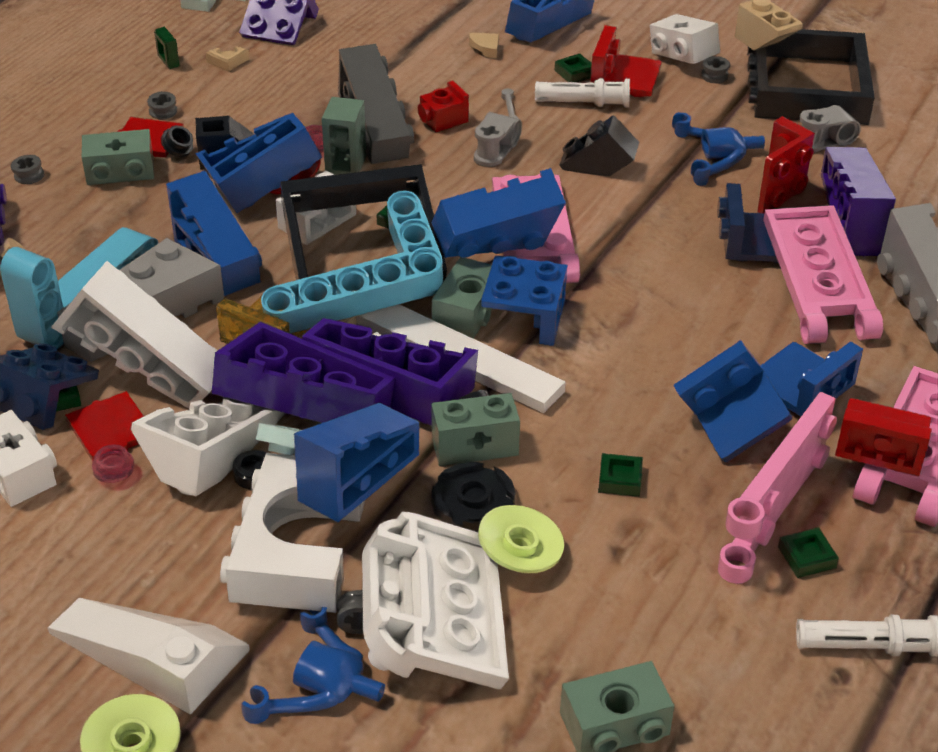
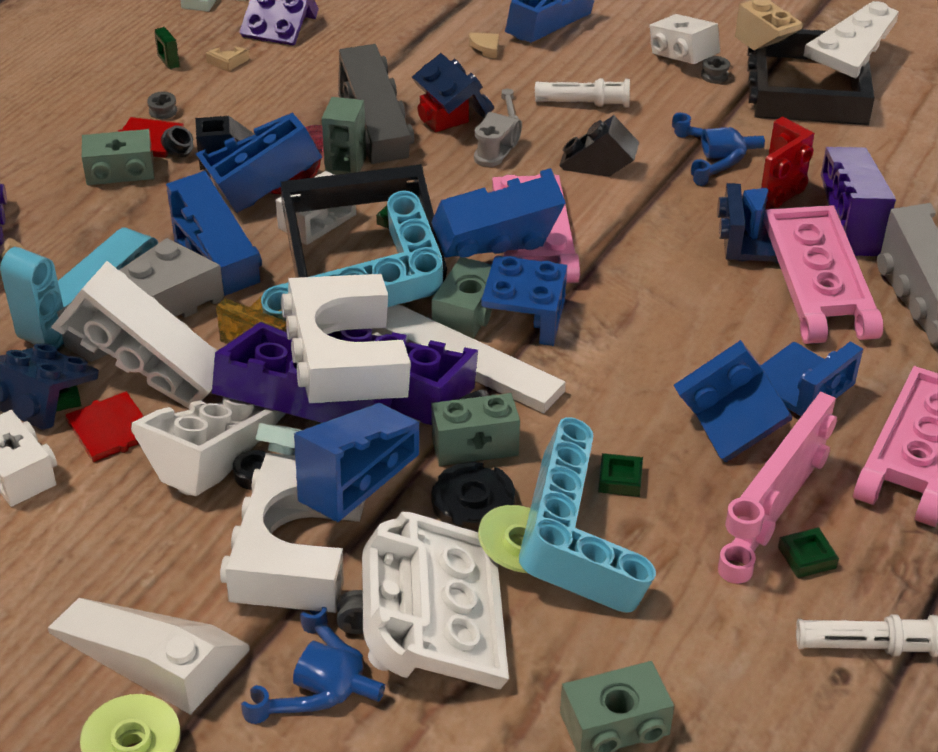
dark grey bush [11,155,44,184] -> none
clear pink plate [92,445,135,483] -> none
dark green tile [554,53,592,82] -> none
red bracket [590,25,662,97] -> none
light grey piece [800,105,861,152] -> none
red bracket [835,398,932,476] -> none
none -> white arch [281,274,411,403]
none -> dark blue bracket [412,53,495,118]
none -> medium azure beam [519,417,656,613]
none -> blue slope [742,188,768,239]
none -> white wing [803,1,899,78]

